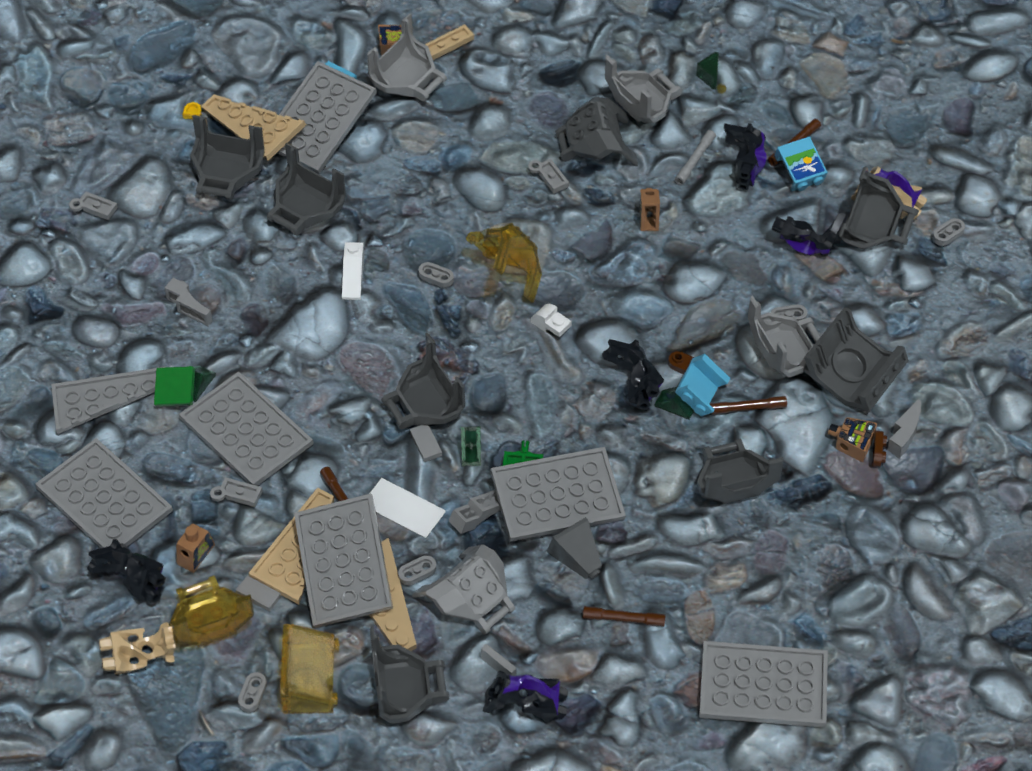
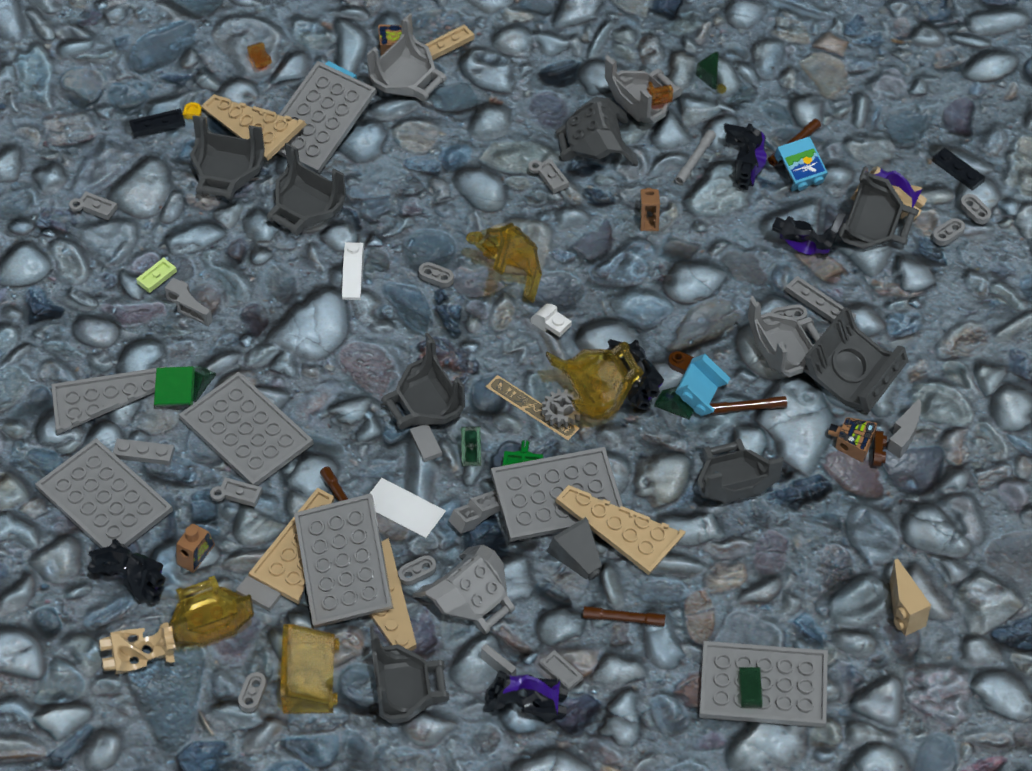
none -> light grey plate [113,438,175,465]
none -> black plate [129,108,185,138]
none -> yellowish green plate [136,258,177,293]
none -> clear orange bracket [247,42,272,69]
none -> sticker [485,375,580,440]
none -> light grey tile [539,650,583,692]
none -> light grey gear [542,389,583,428]
none -> clear yellow piece [546,342,644,420]
none -> tan wing [555,485,686,575]
none -> clear orange bracket [647,81,673,106]
none -> clear green tile [739,667,763,708]
none -> light grey plate [785,276,856,322]
none -> tan slope [890,559,931,636]
none -> black plate [932,147,985,191]
none -> light grey plate [960,194,991,224]

